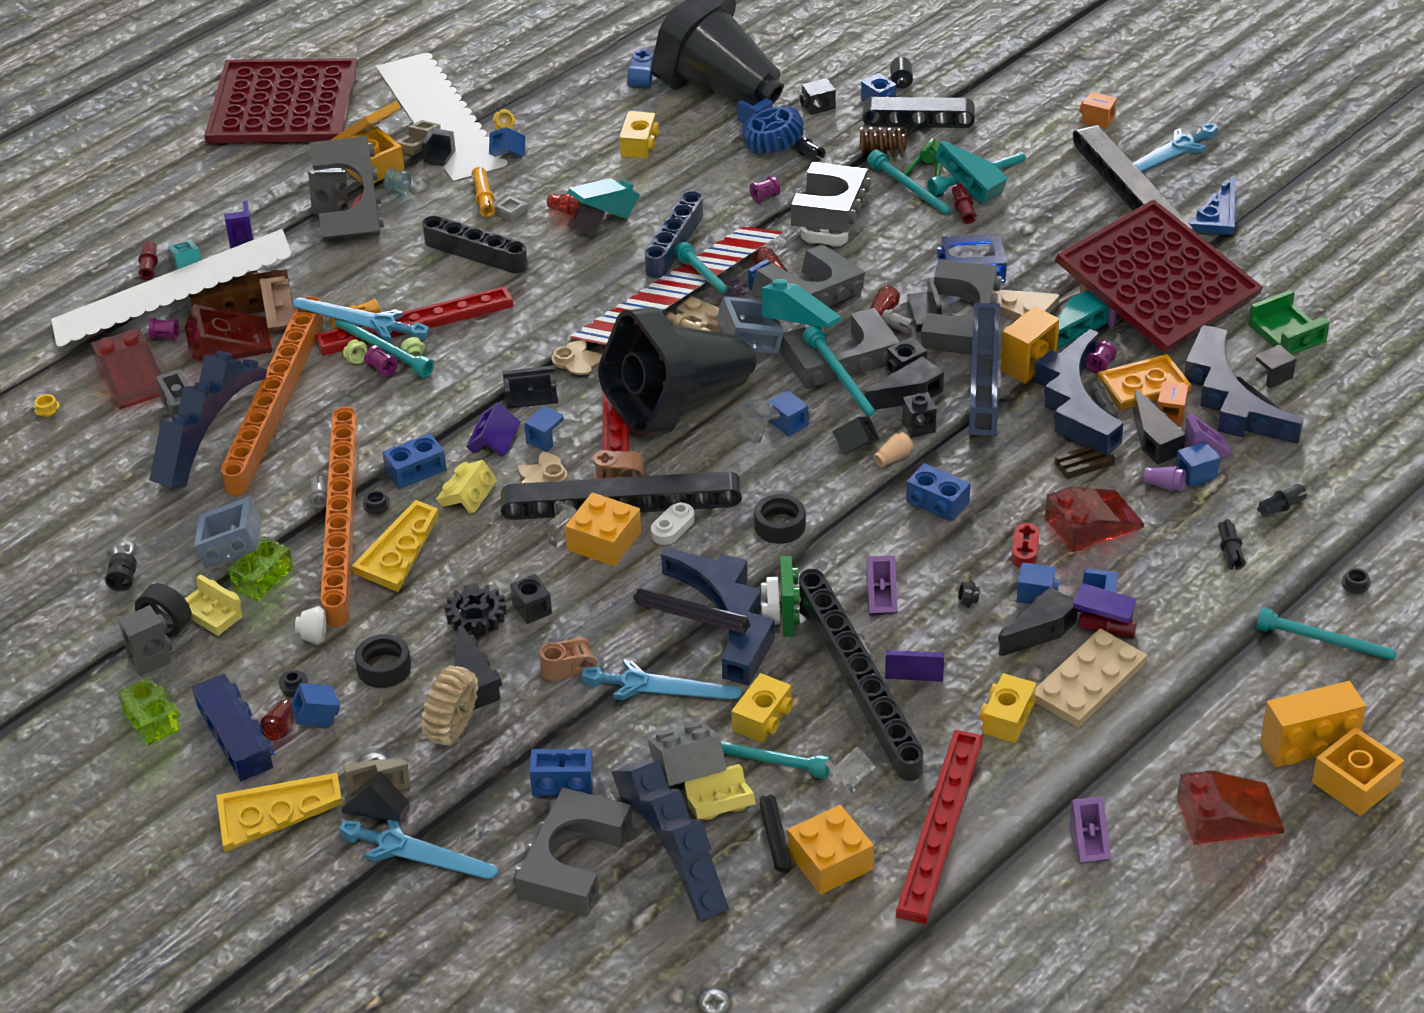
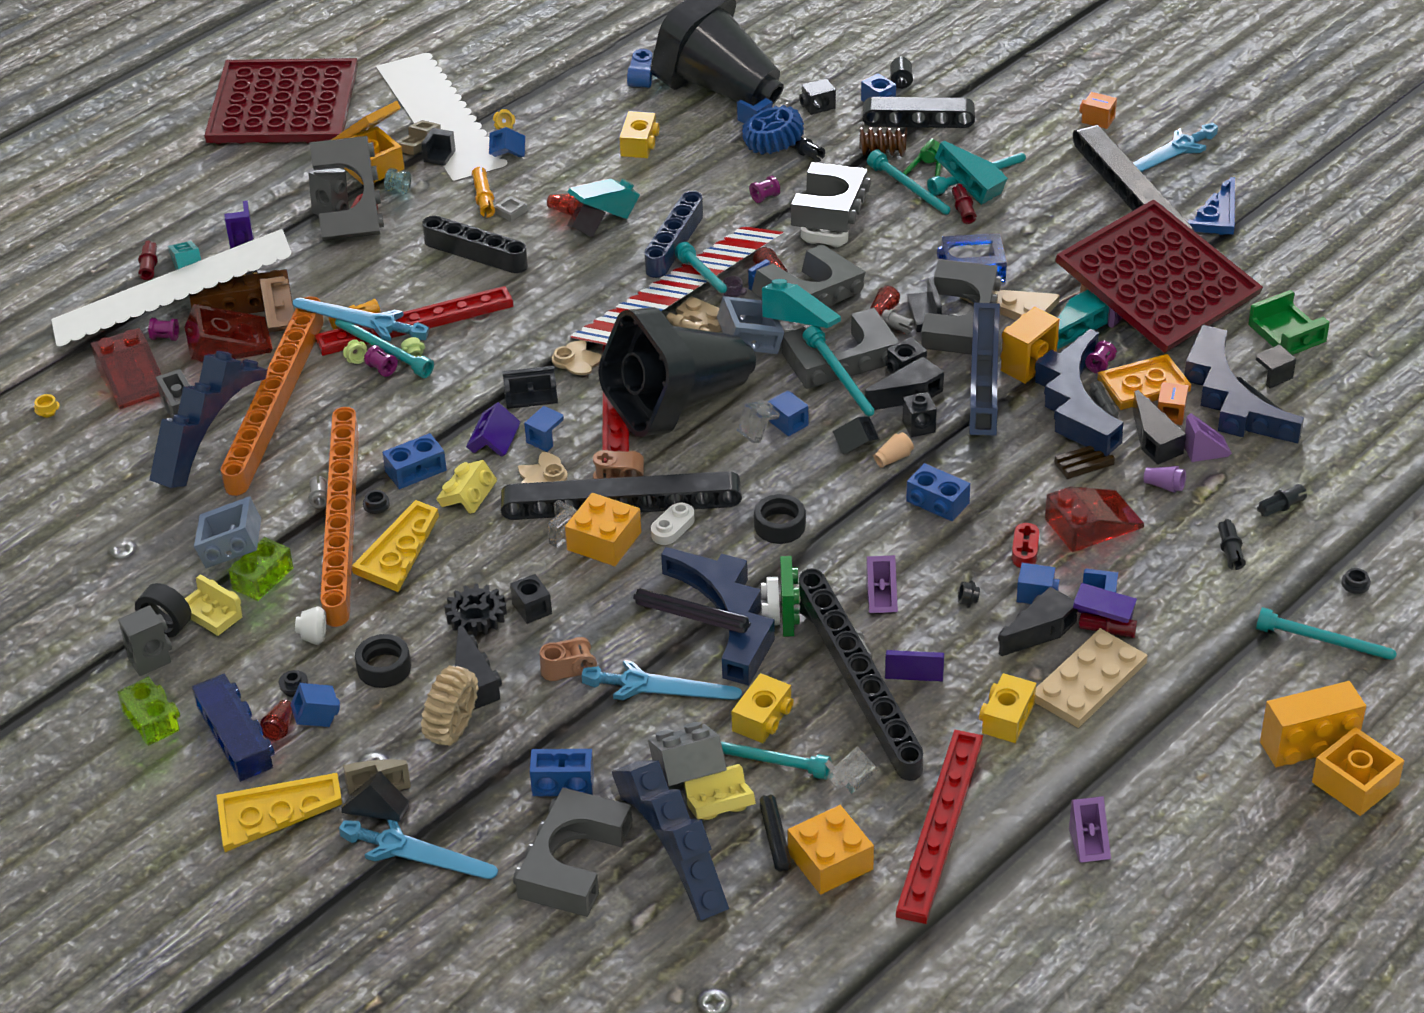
black wheel [105,552,137,591] -> none
blue brick [1176,442,1220,487] -> none
clear red slope [1177,770,1285,845] -> none

